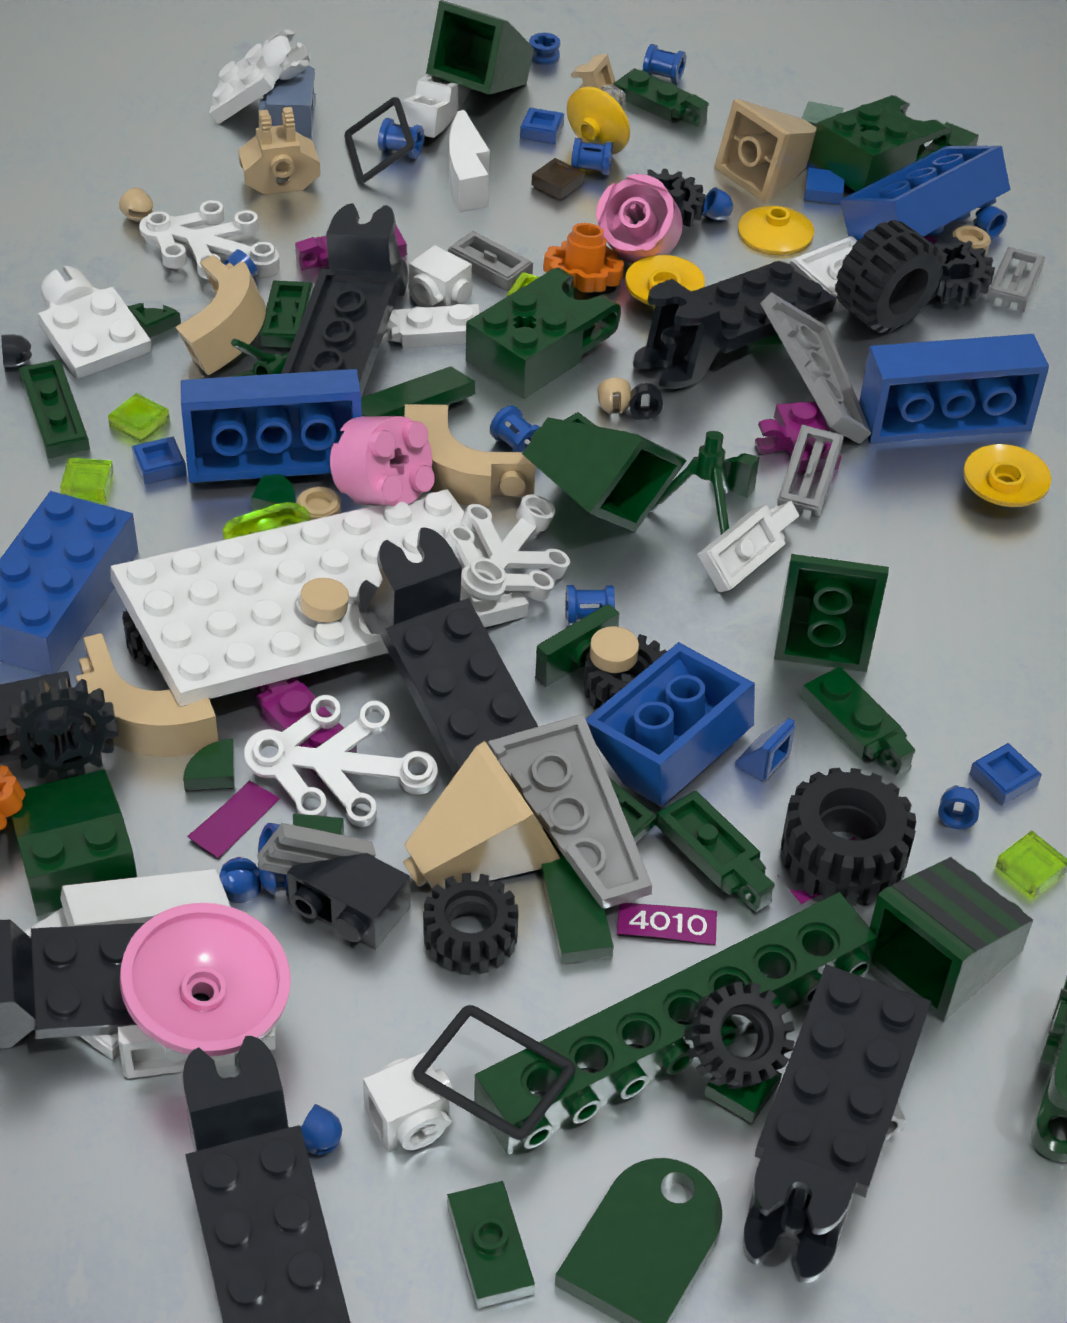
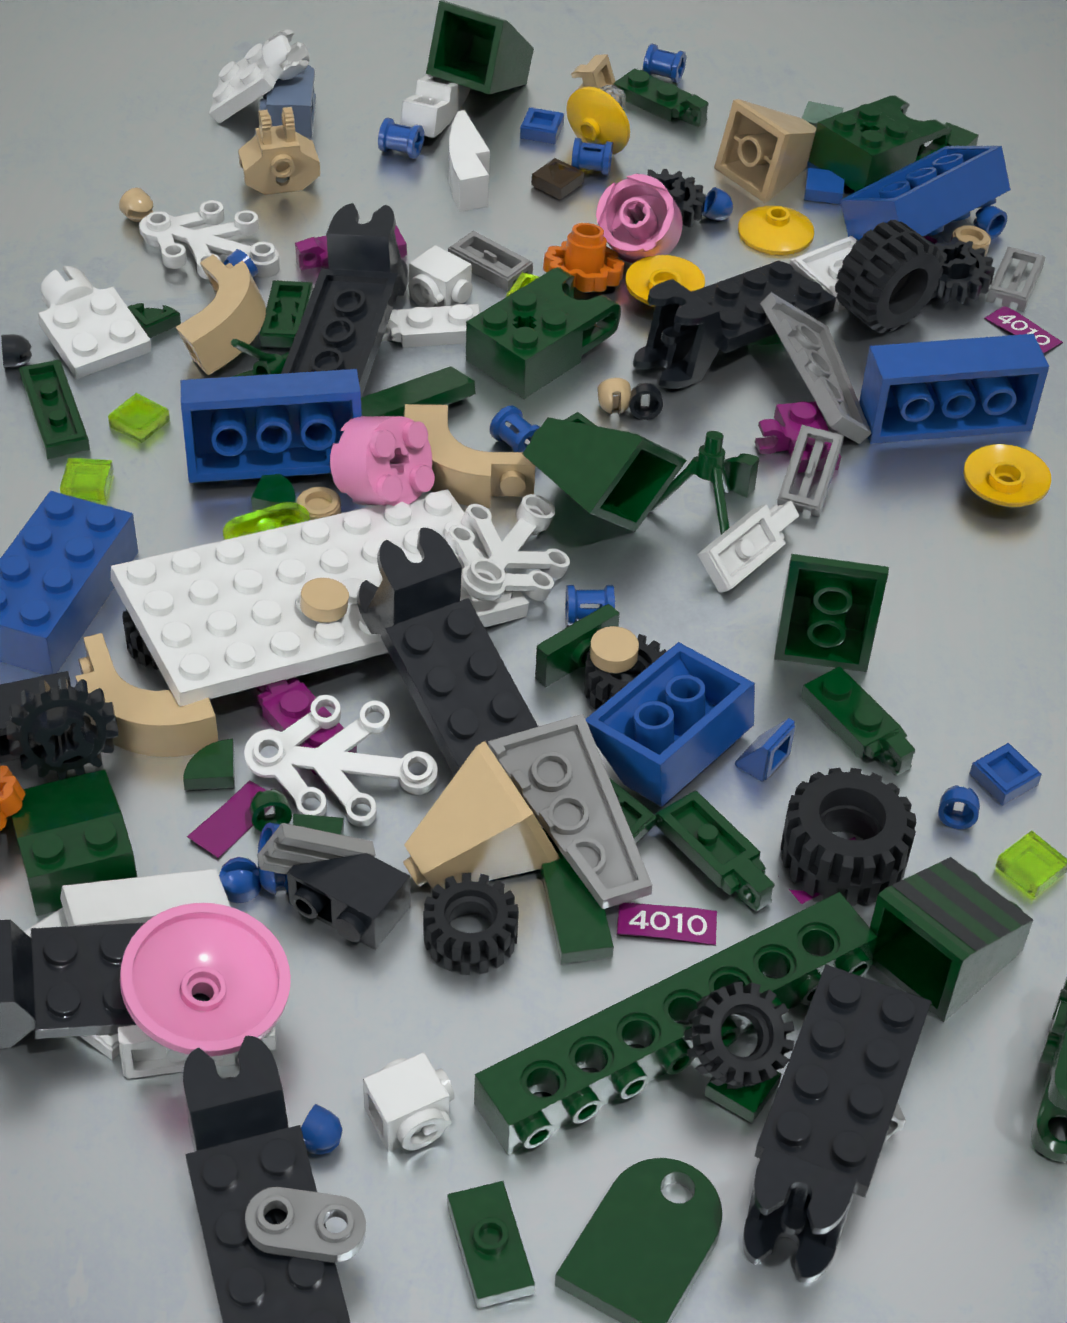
blue tile [132,436,187,485] -> none
black piece [344,97,414,183] -> none
black piece [413,1005,576,1140] -> none
blue bush [529,33,560,65] -> none
none -> light grey plate [245,1187,366,1262]
none -> dark green hinge [249,789,292,832]
none -> magenta sticker [984,306,1063,353]

